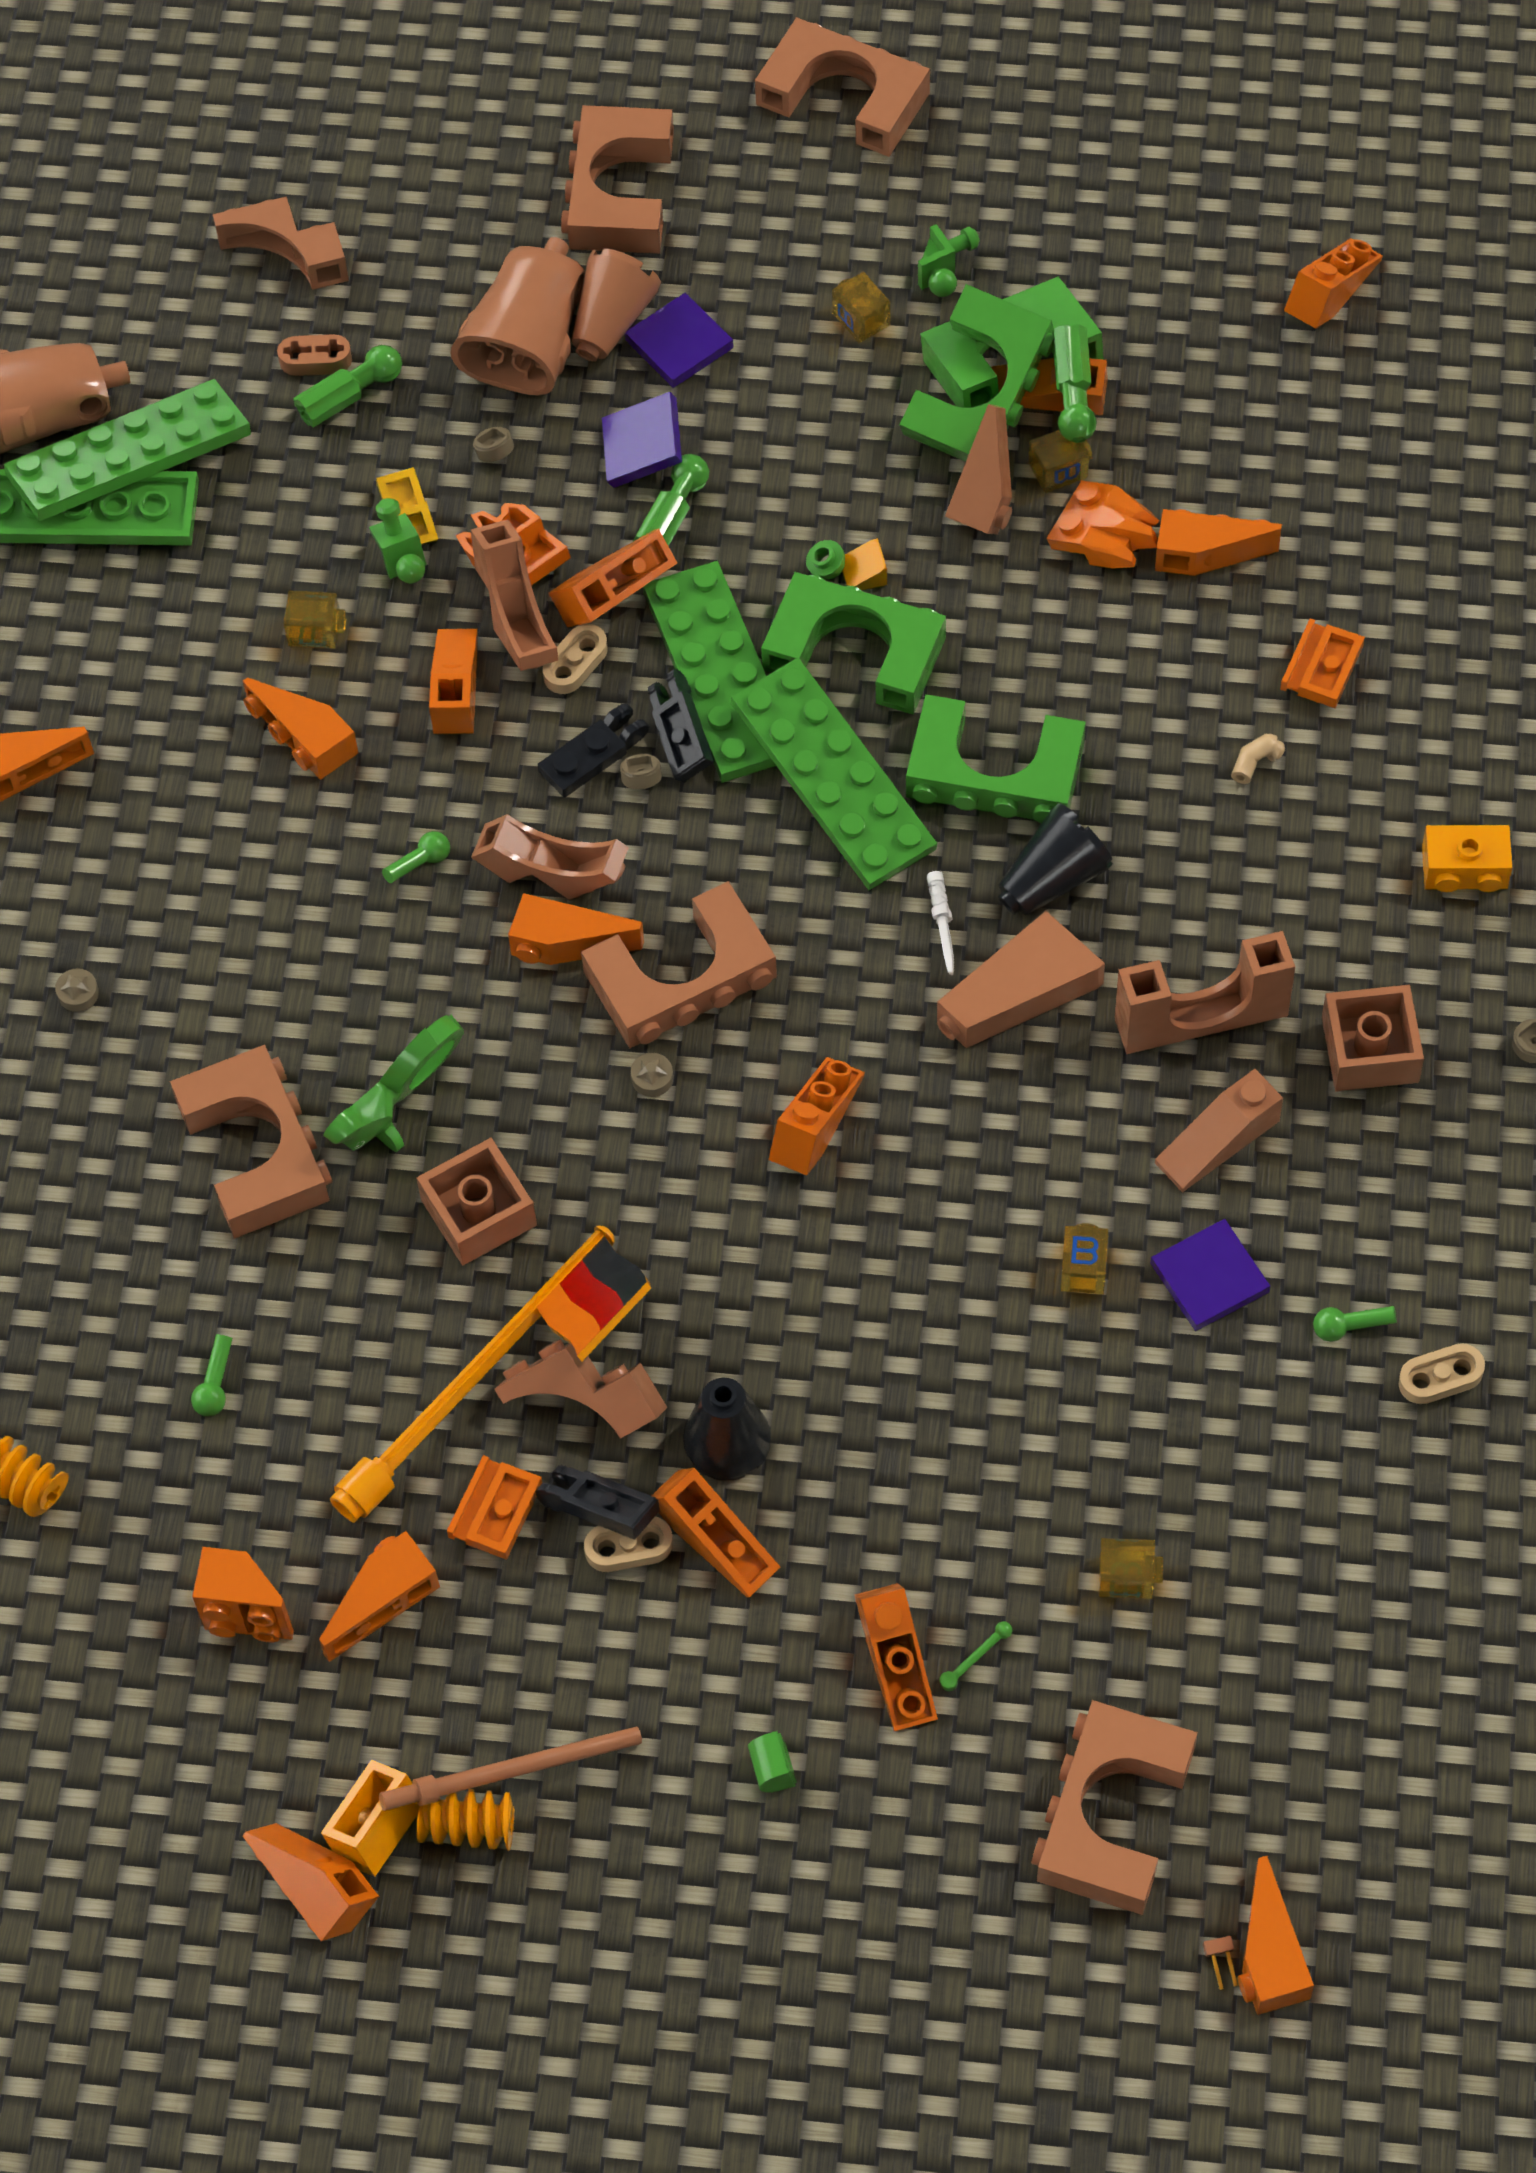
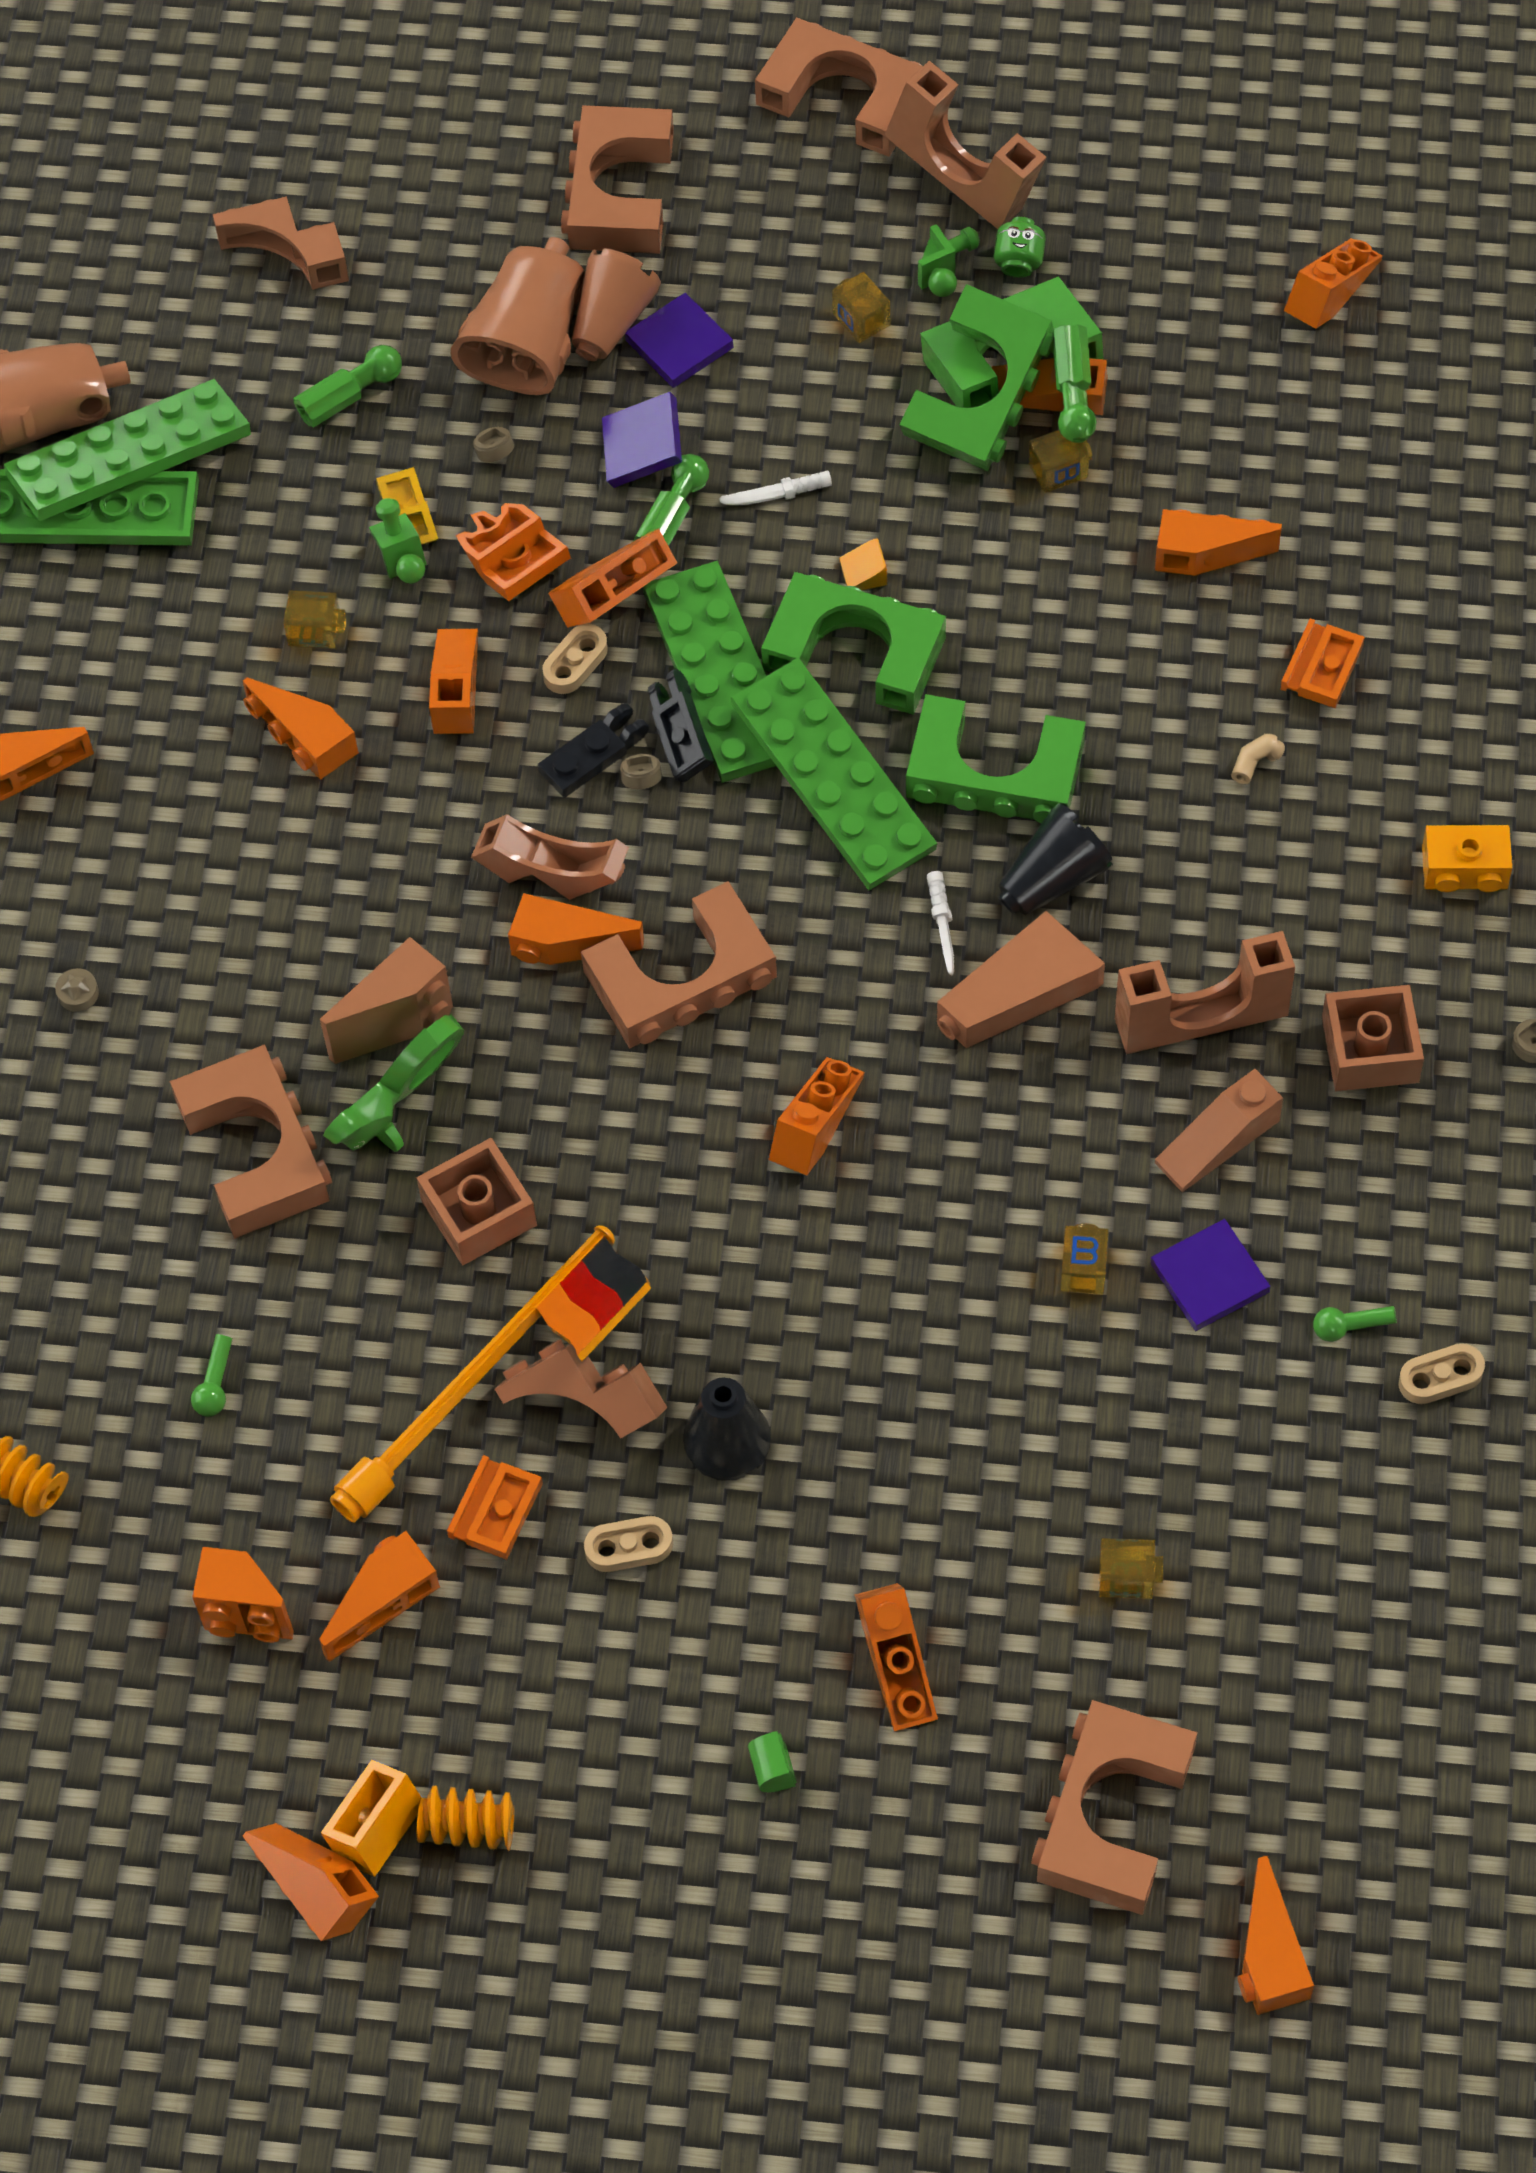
nougat beam [277,334,352,376] -> none
nougat bar [379,1726,642,1811] -> none
bright green bar [382,831,450,883] -> none
nougat arch [471,519,558,671] -> none
black hinge [535,1464,660,1540] -> none
dark tan tile [631,1053,673,1097] -> none
orange slope [651,1468,780,1597] -> none
bright green plate [806,540,845,579] -> none
bright green hinge [940,1621,1013,1691] -> none
nougat slope [945,404,1012,535] -> none
orange plate [1046,480,1159,569] -> none
nougat piece [1203,1936,1238,1990] -> none
none -> nougat slope [320,937,453,1064]
none -> white piece [720,470,832,506]
none -> nougat arch [884,61,1047,229]
none -> bright green head [993,217,1046,277]

